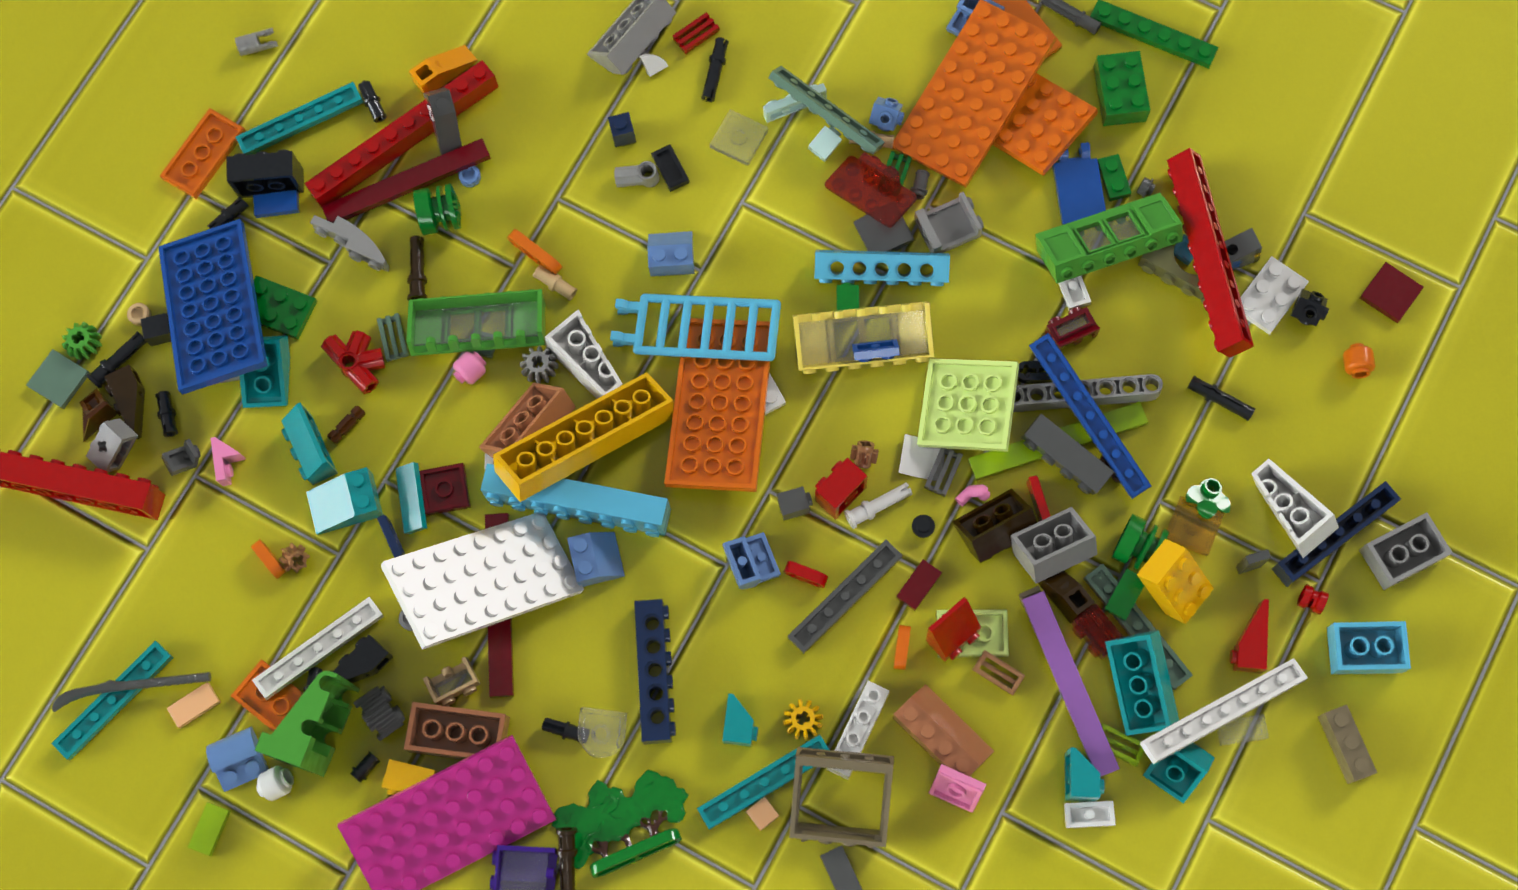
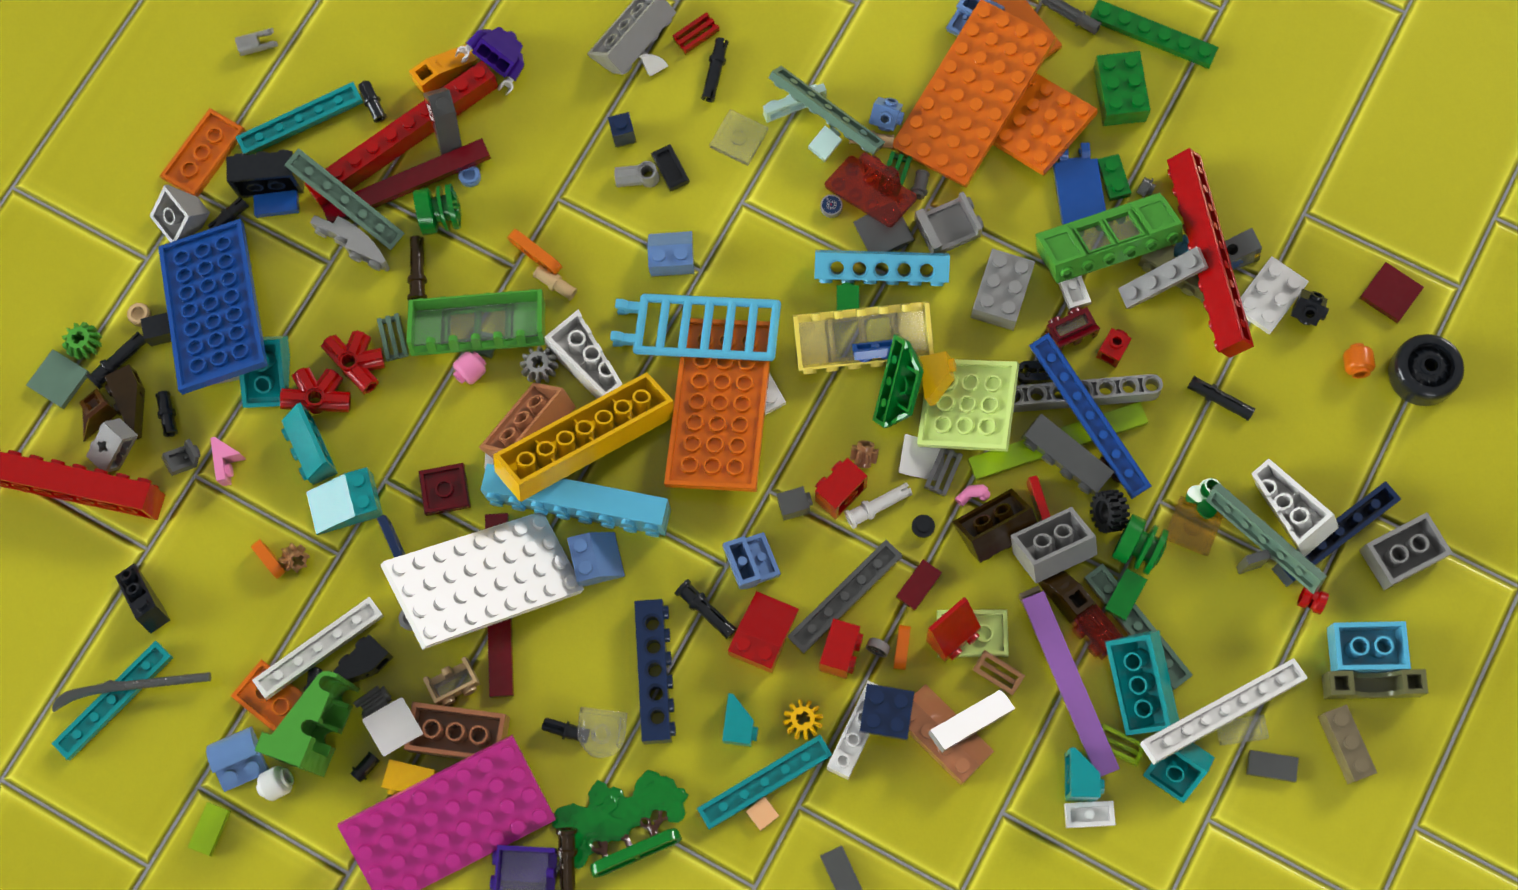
light nougat tile [167,682,221,729] -> none
green plate [254,275,317,340] -> none
reddish brown axle [327,406,366,444] -> none
teal tile [395,462,427,534] -> none
red beam [783,561,828,588] -> none
dark tan window [789,747,894,848] -> none
bright pink tile [929,764,986,813] -> none
yellow brick [1137,539,1214,624] -> none
red slope [1230,599,1269,673] -> none
none -> black slope [115,563,170,634]
none -> light grey slope [149,185,210,242]
none -> red piece [280,367,351,414]
none -> sand green plate [284,148,405,250]
none -> white sticker [362,697,423,756]
none -> dark purple torso [455,27,524,95]
none -> black pin [674,579,737,639]
none -> red slope [728,591,799,673]
none -> red brick [819,618,864,679]
none -> tile [821,195,842,218]
none -> dark blue plate [859,684,915,740]
none -> light grey tile [866,638,890,657]
none -> green wedge [873,334,924,428]
none -> yellow slope [920,351,956,406]
none -> tile [928,689,1015,753]
none -> light grey brick [971,248,1035,331]
none -> black tyre [1090,490,1130,533]
none -> red brick [1096,328,1132,368]
none -> light grey plate [1118,247,1209,309]
none -> sand green plate [1206,483,1327,594]
none -> dark grey tile [1246,750,1299,782]
none -> olive arch [1322,669,1428,699]
none -> black wheel [1388,334,1464,406]

